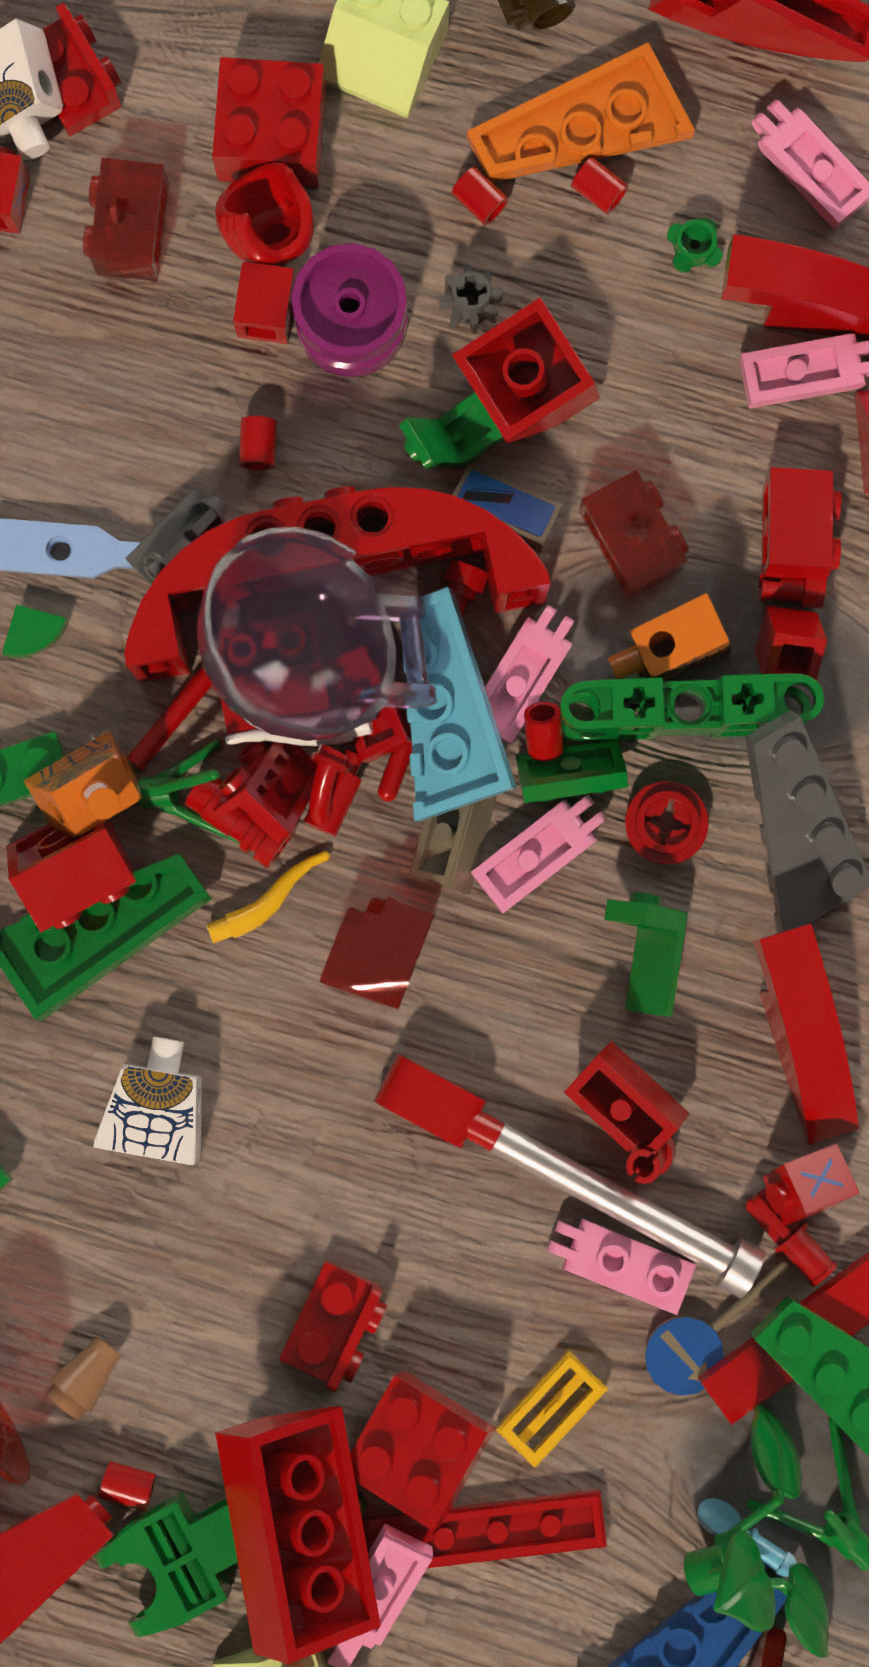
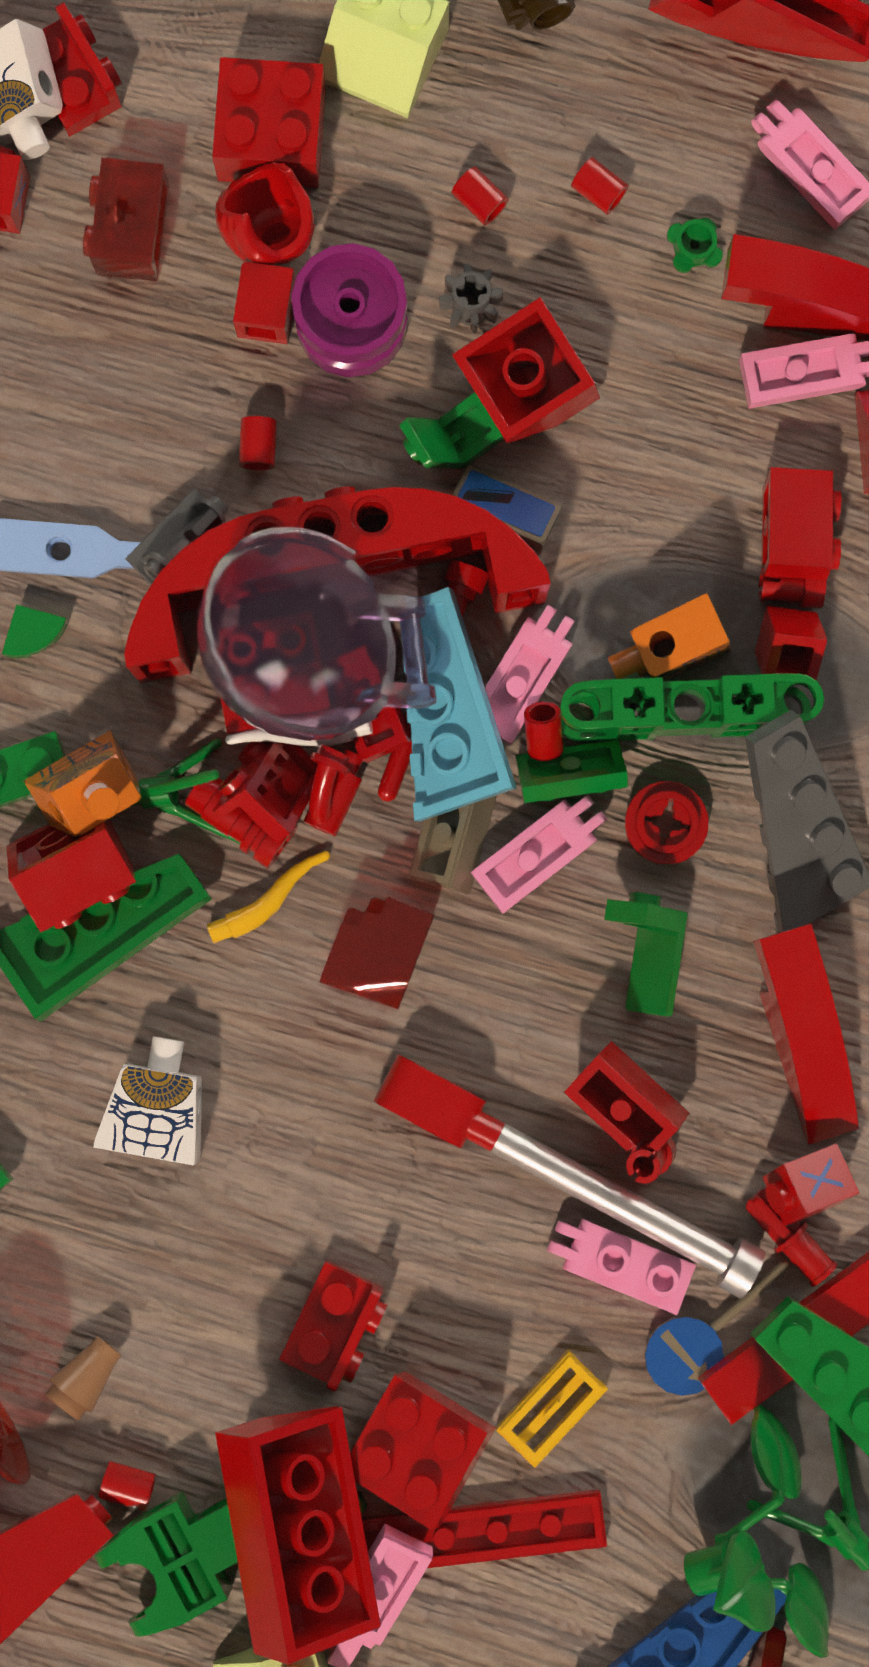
red bar [127,598,274,771] -> none
orange wing [466,42,695,183] -> none
clear red brick [578,470,689,600] -> none
medium azure piece [696,1498,797,1578] -> none

